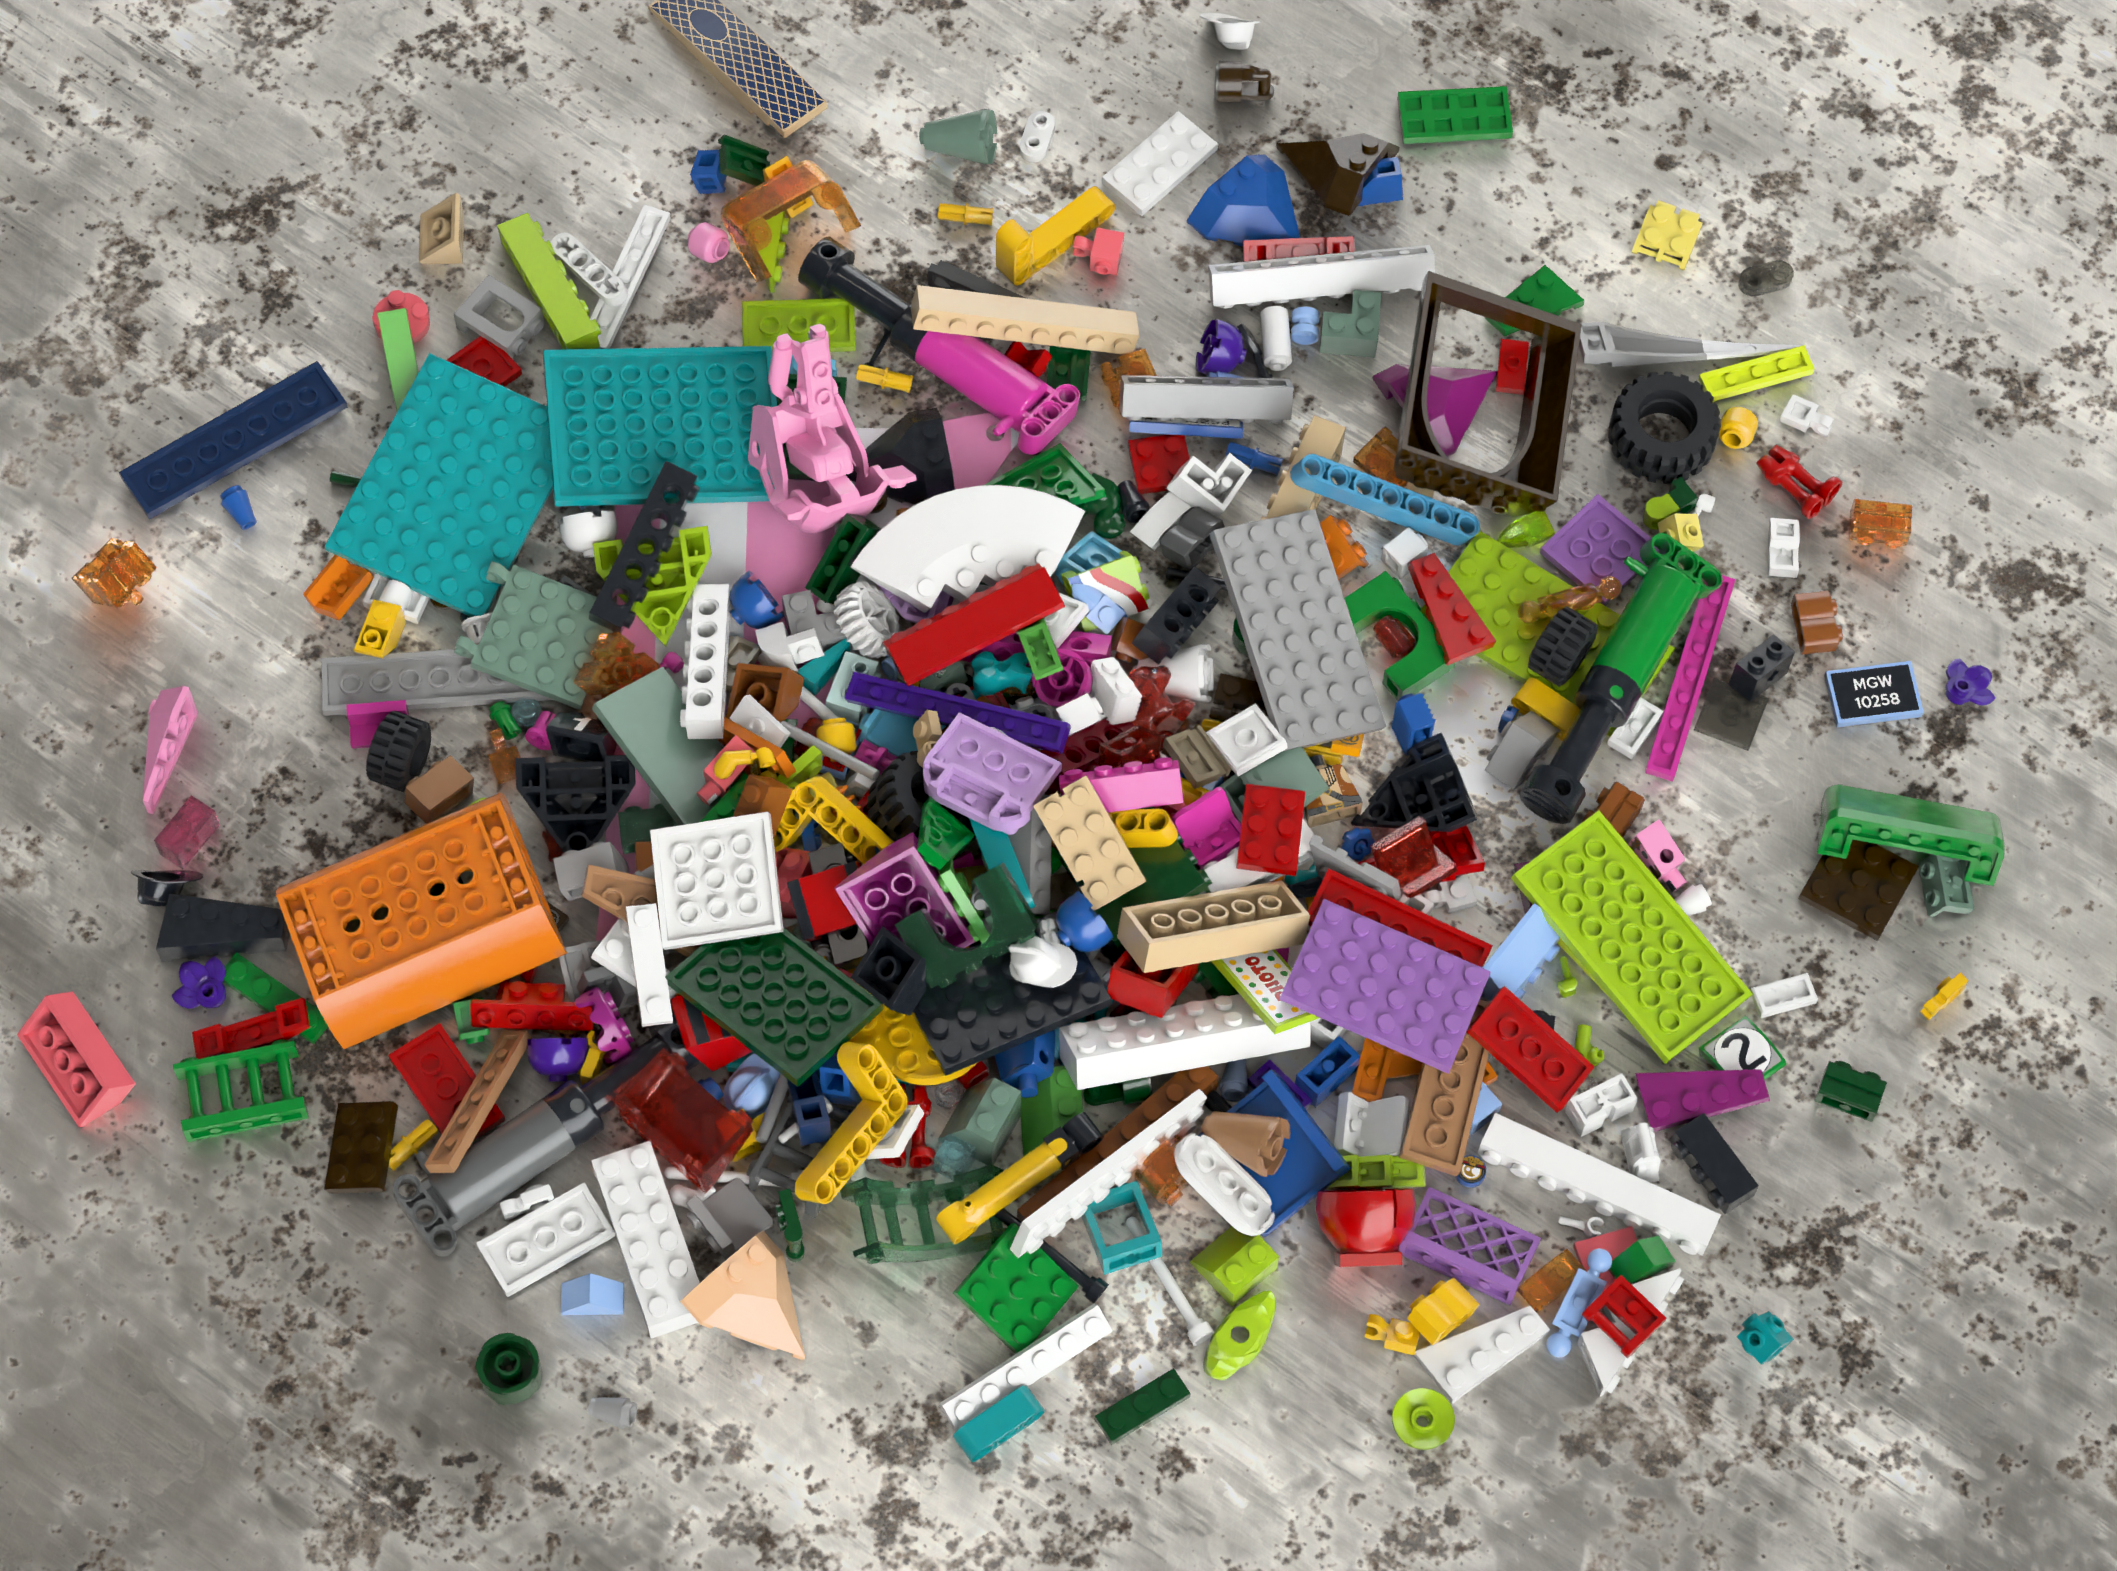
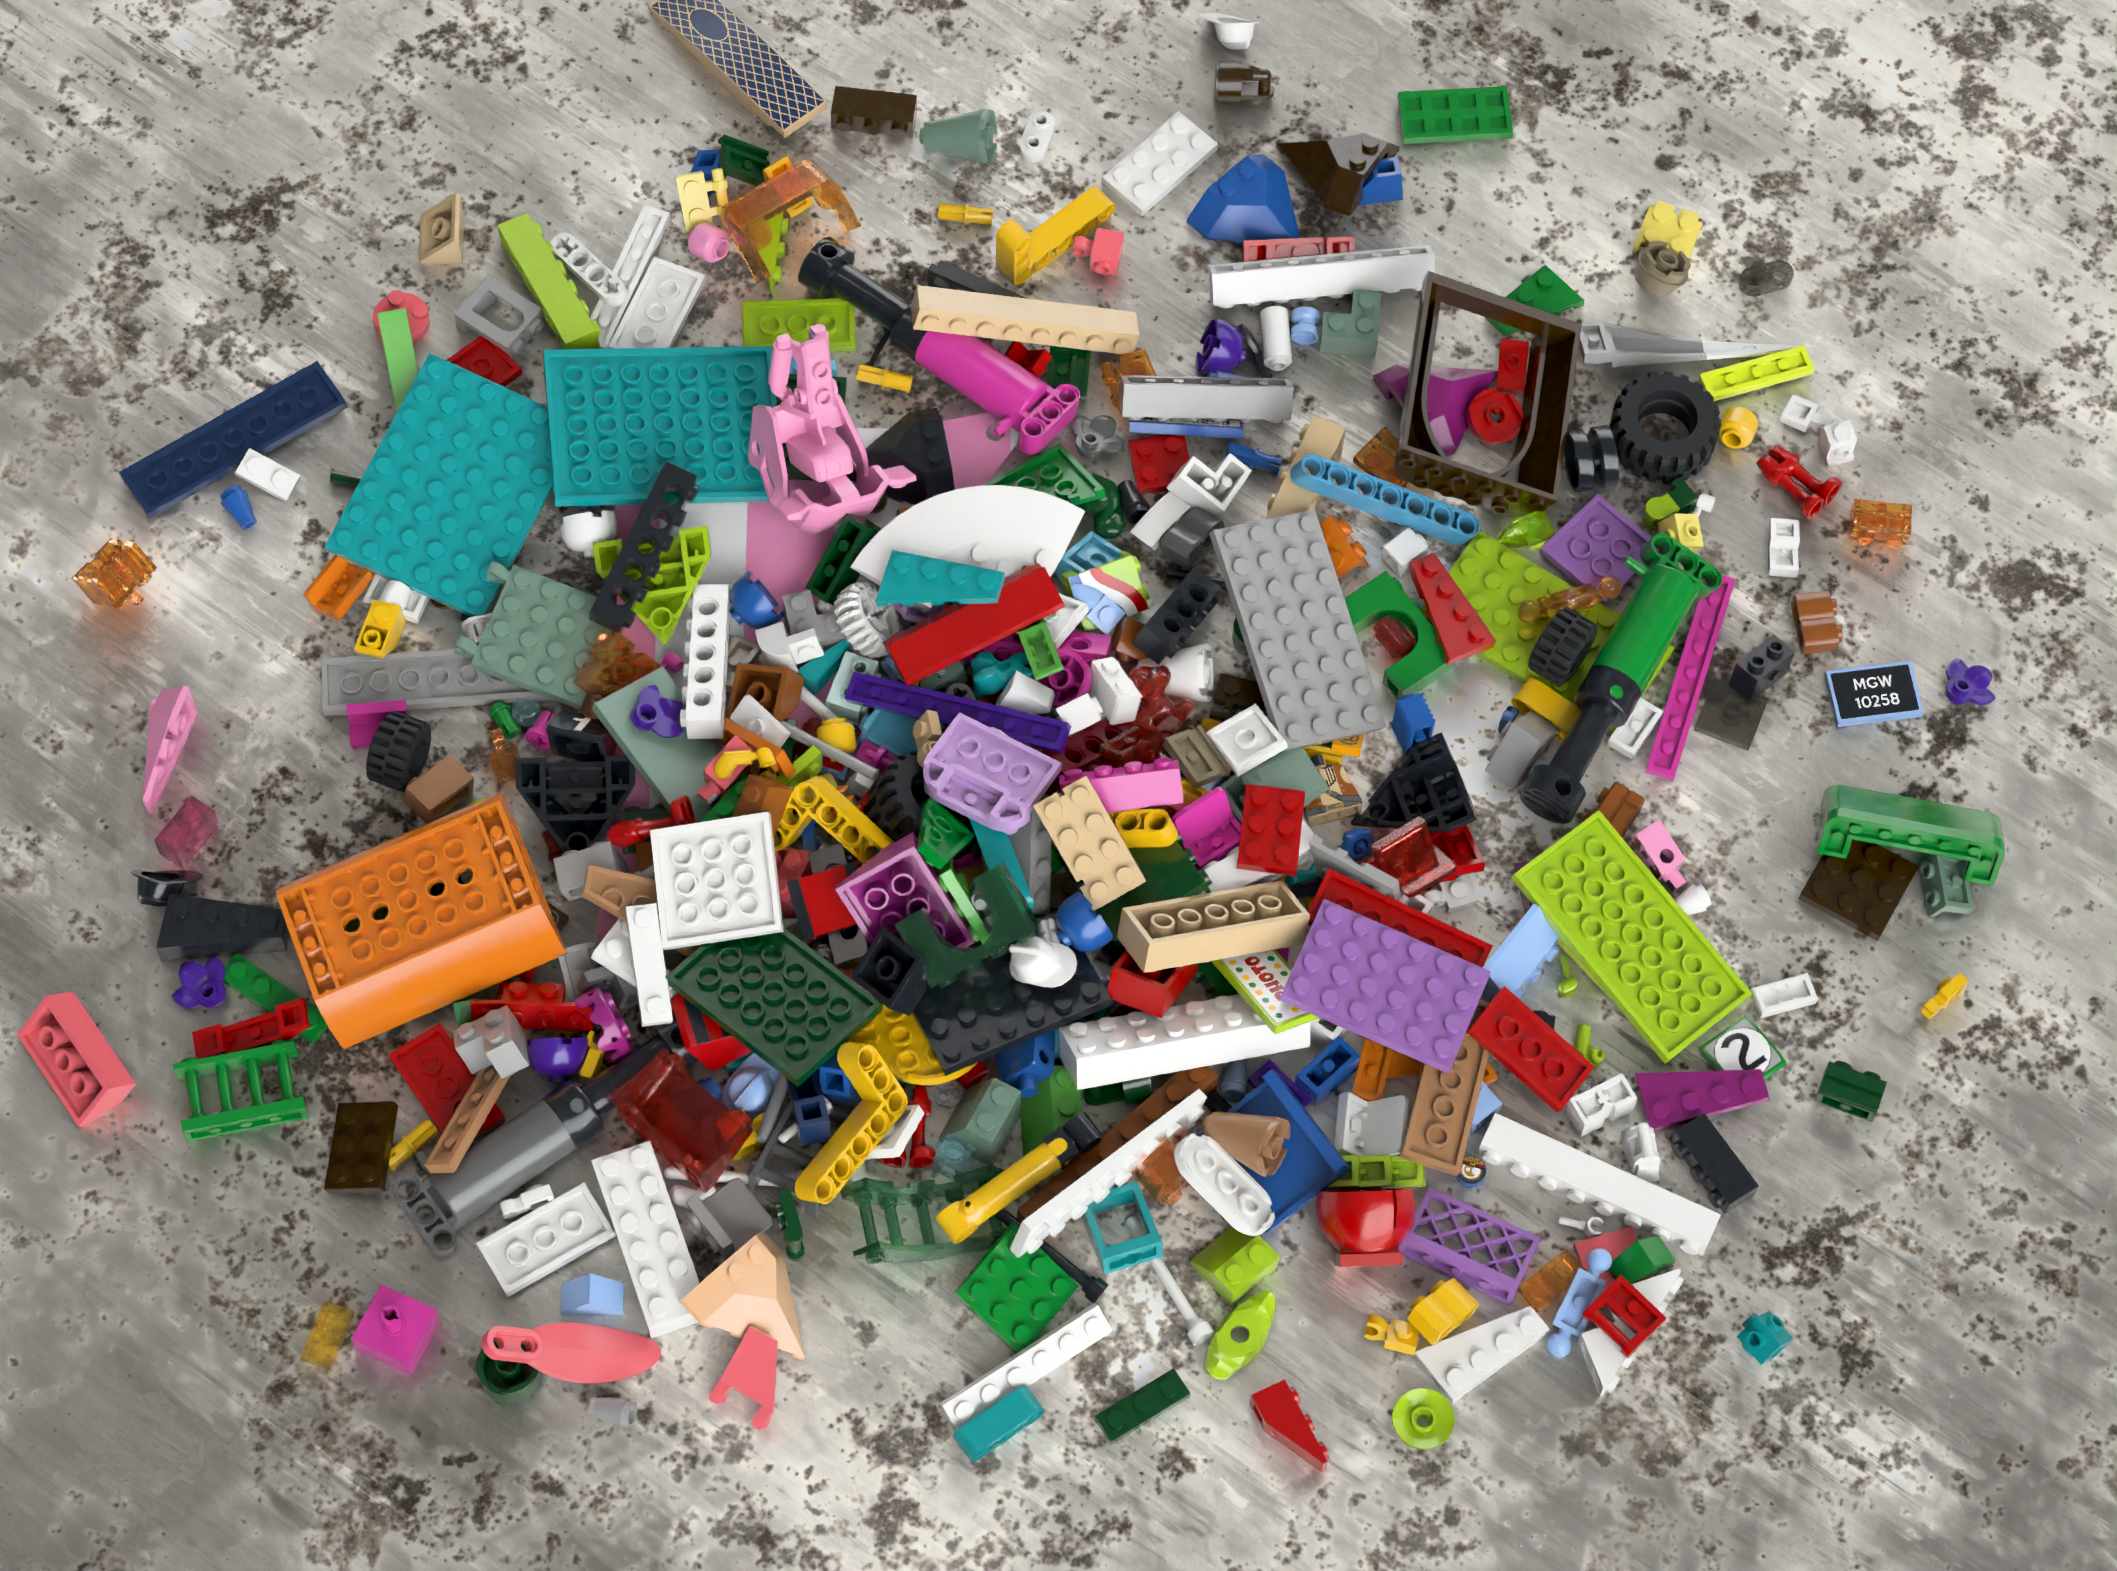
none -> white plate [235,448,300,502]
none -> clear yellow plate [300,1301,355,1371]
none -> dark pink brick [351,1284,440,1375]
none -> light grey brick [453,1005,529,1079]
none -> coral plant [481,1322,661,1384]
none -> white plate [608,257,706,349]
none -> red piece [608,795,696,847]
none -> dark purple plate [630,685,684,738]
none -> light yellow plate [675,168,733,232]
none -> coral flag [709,1325,778,1430]
none -> dark brown brick [831,86,917,138]
none -> teal wing [875,550,1006,606]
none -> white slope [996,671,1055,715]
none -> dark grey plate [1071,415,1125,458]
none -> red slope [1250,1379,1330,1472]
none -> red plate [1465,388,1523,446]
none -> black wheel [1564,425,1619,492]
none -> dark tan cone [1635,241,1691,297]
none -> white brick [1817,420,1858,467]

